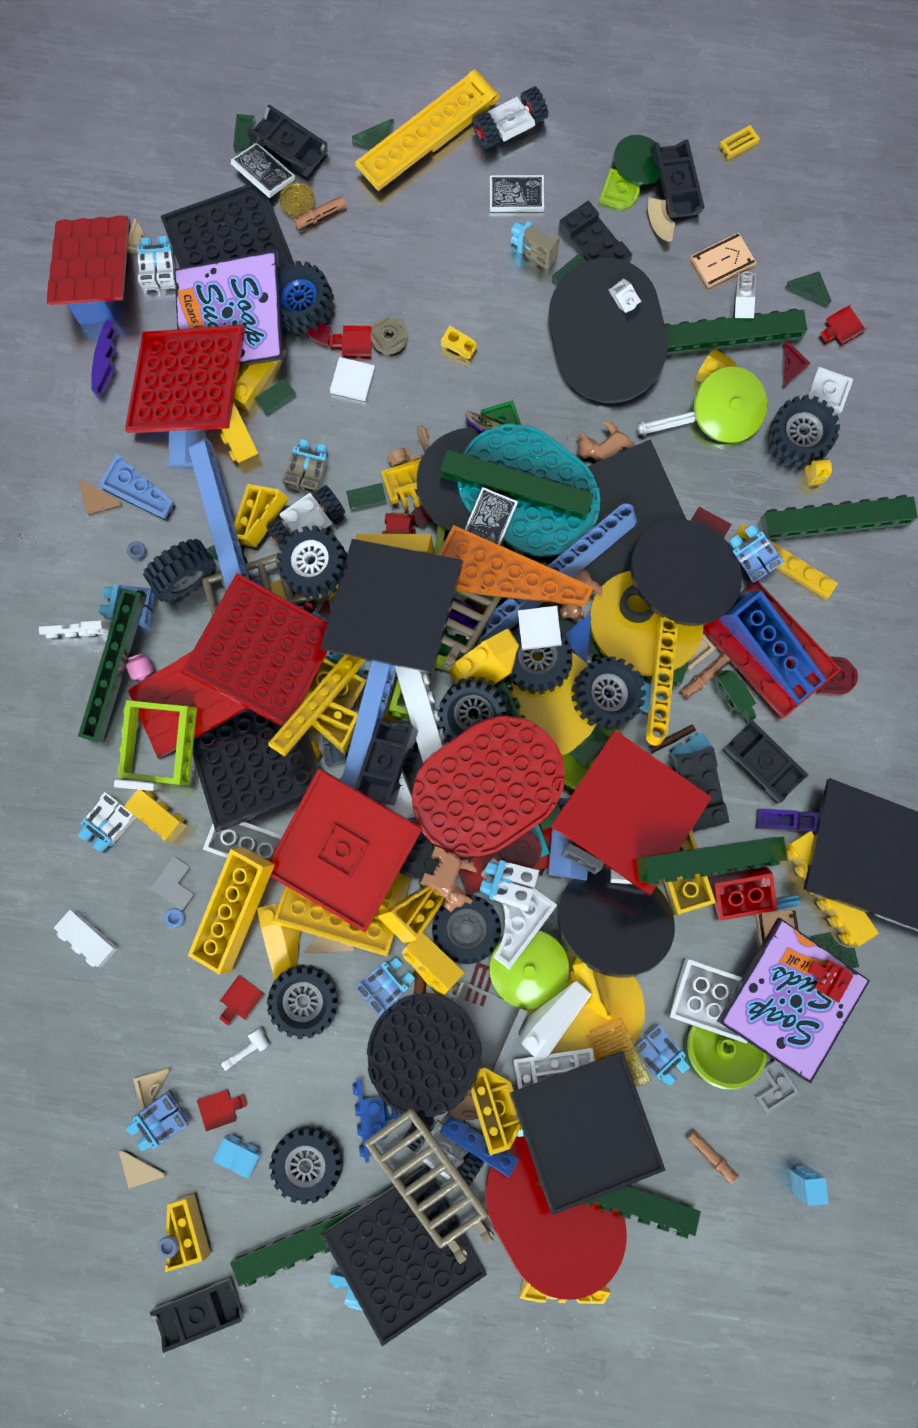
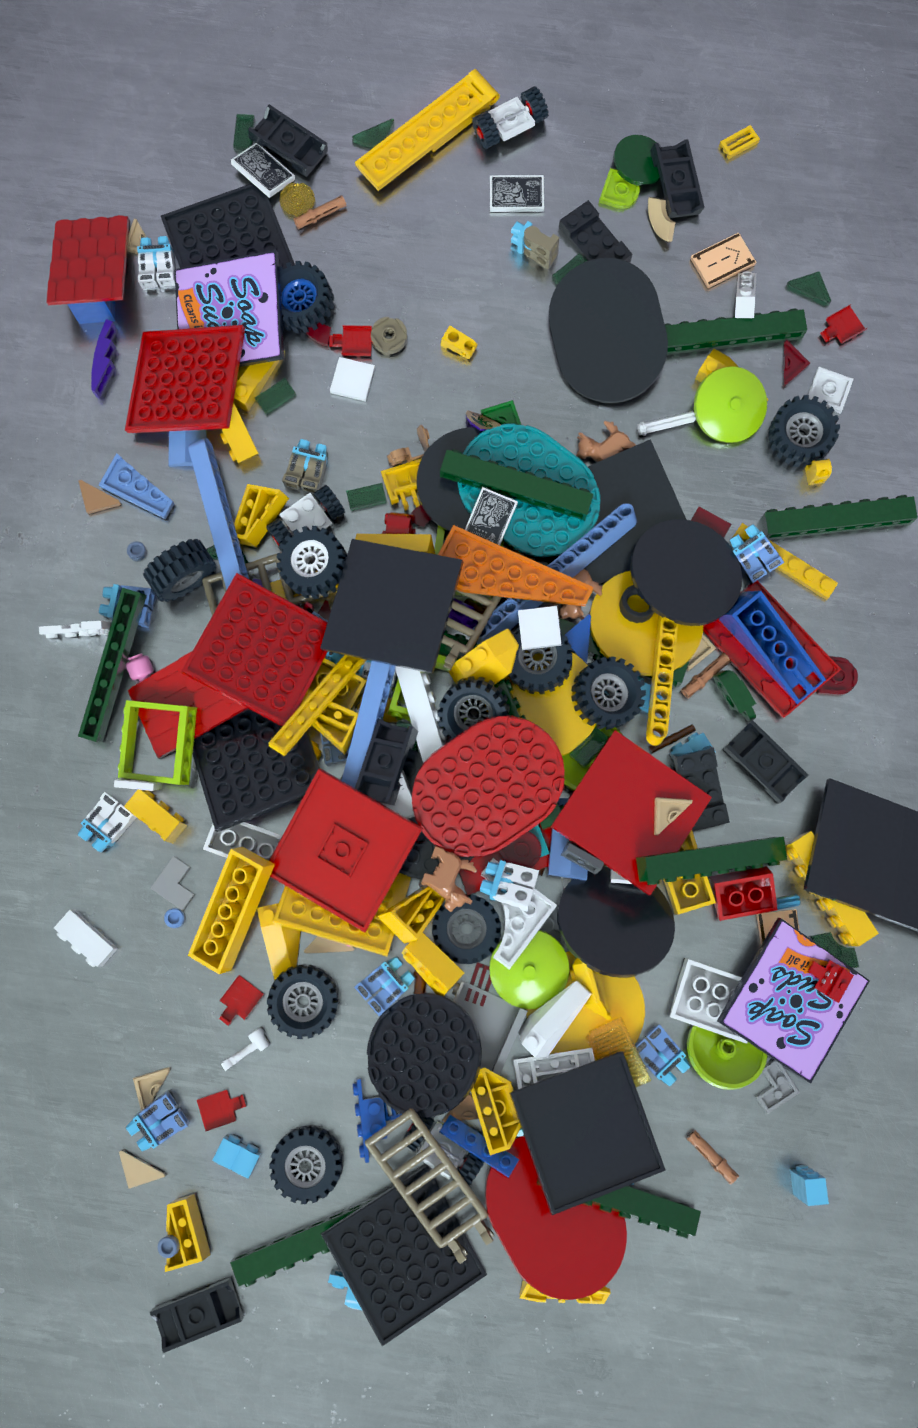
white brick [609,279,641,313] -> none
dark purple slope [758,809,819,833] -> none
none -> tan tile [654,798,692,835]

